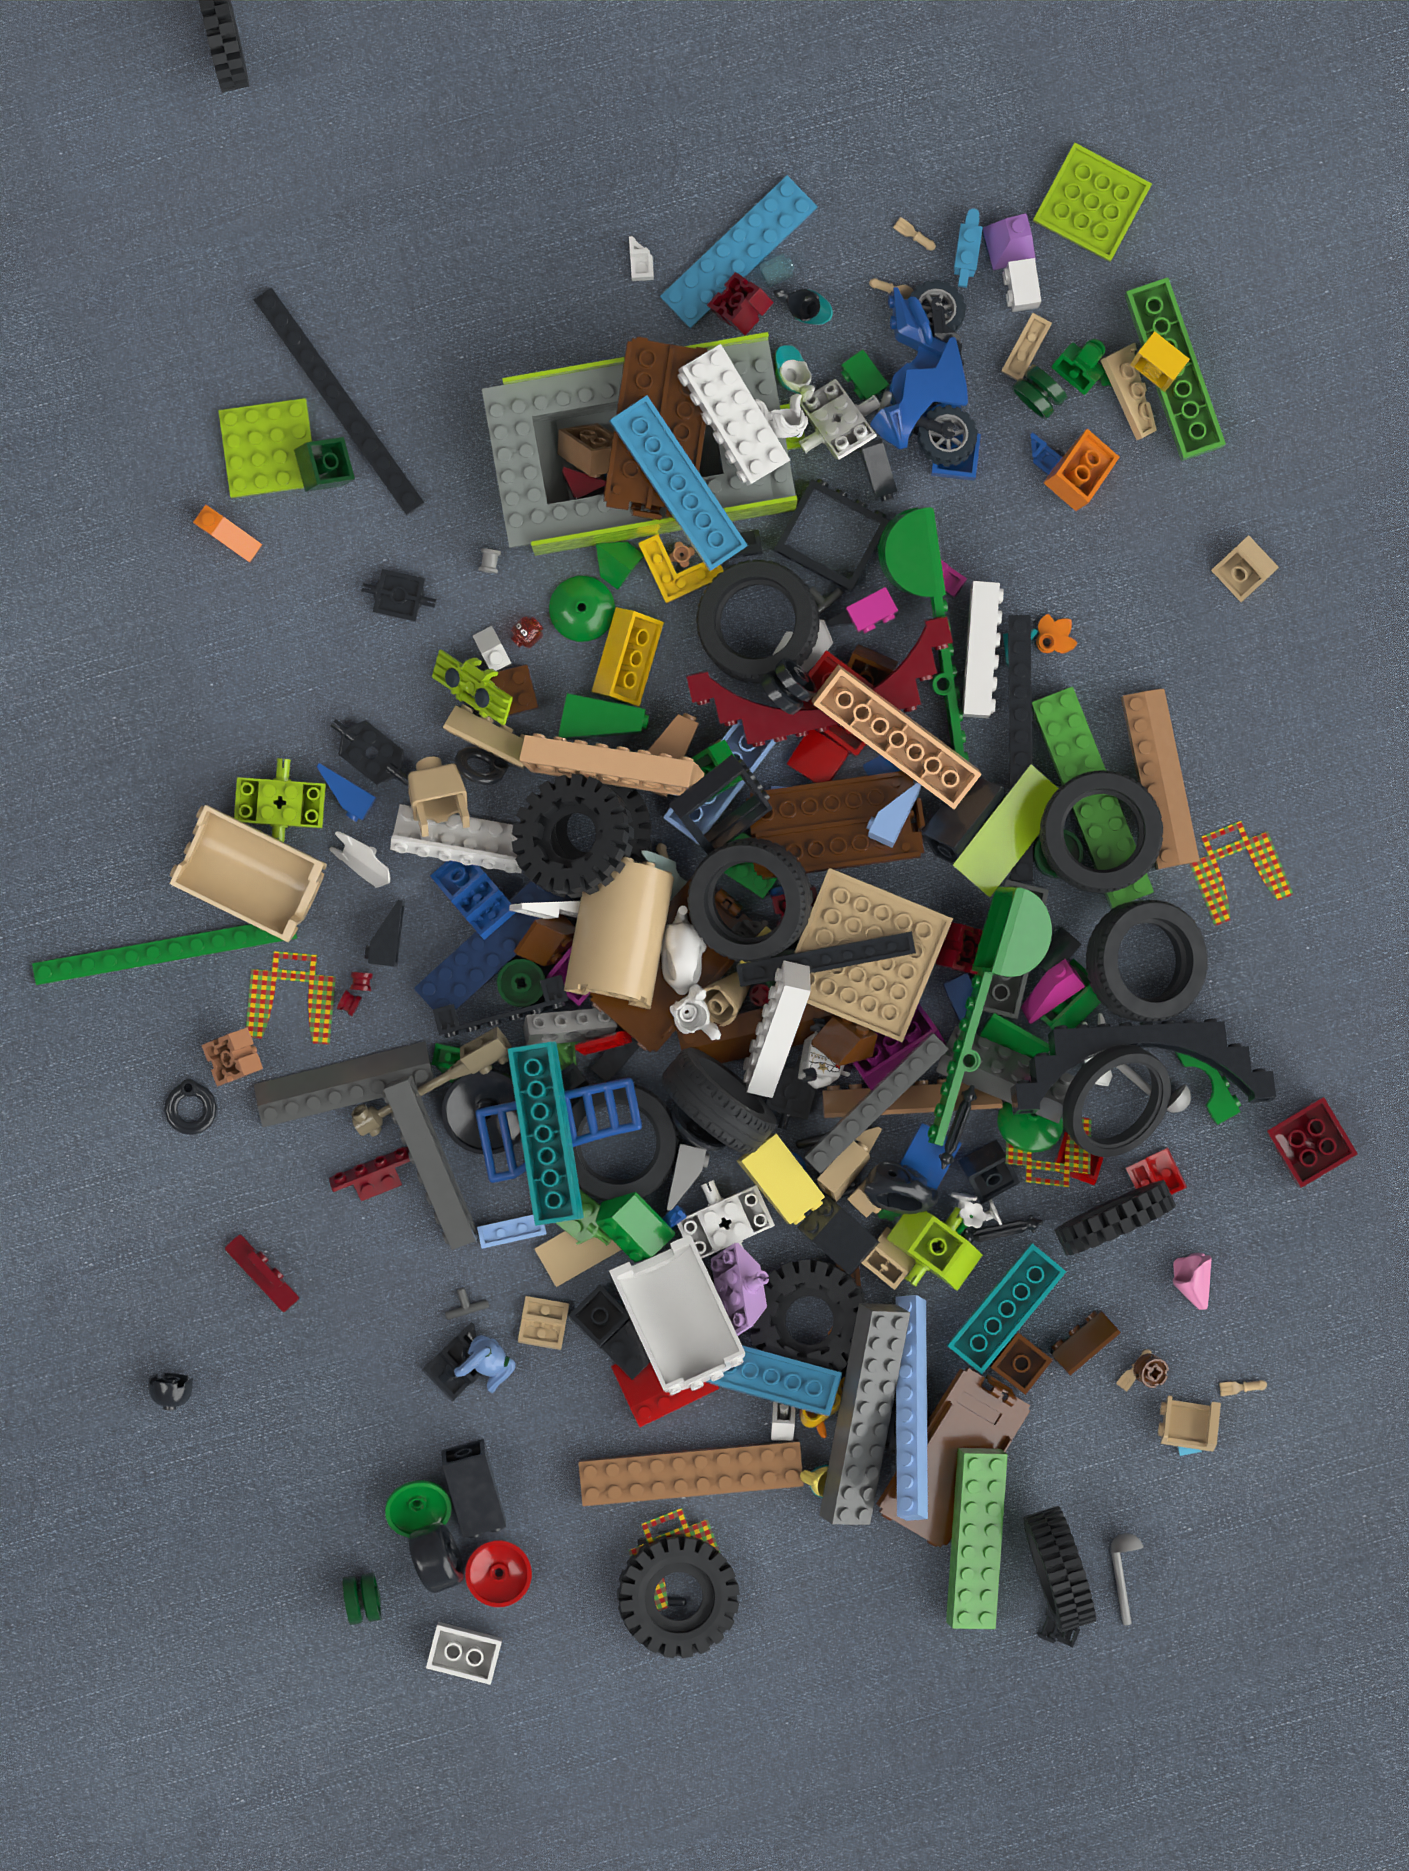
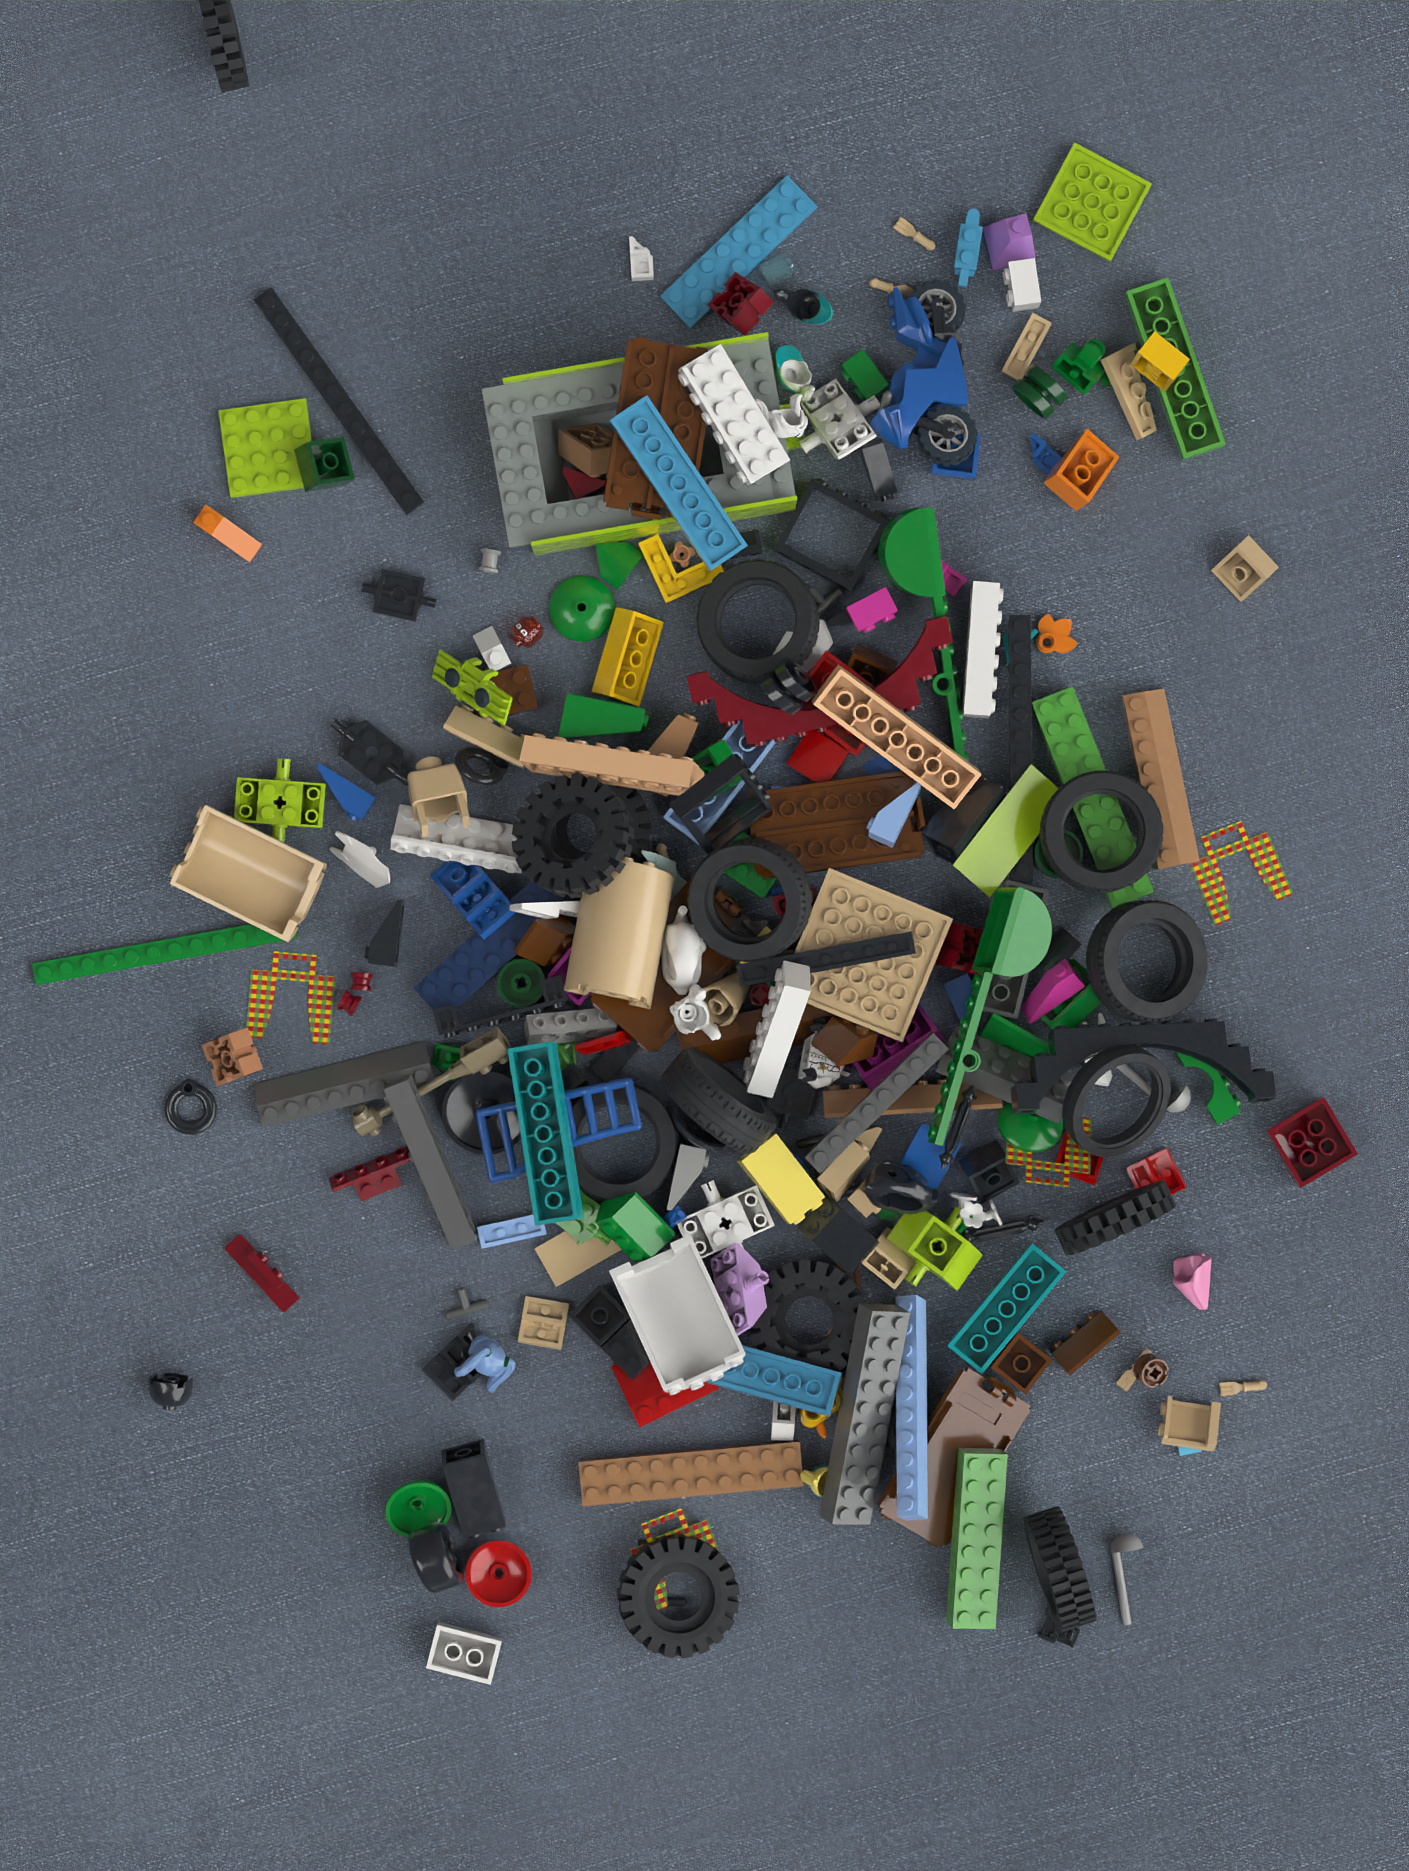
dark green wheel [342,1572,382,1625] -> none

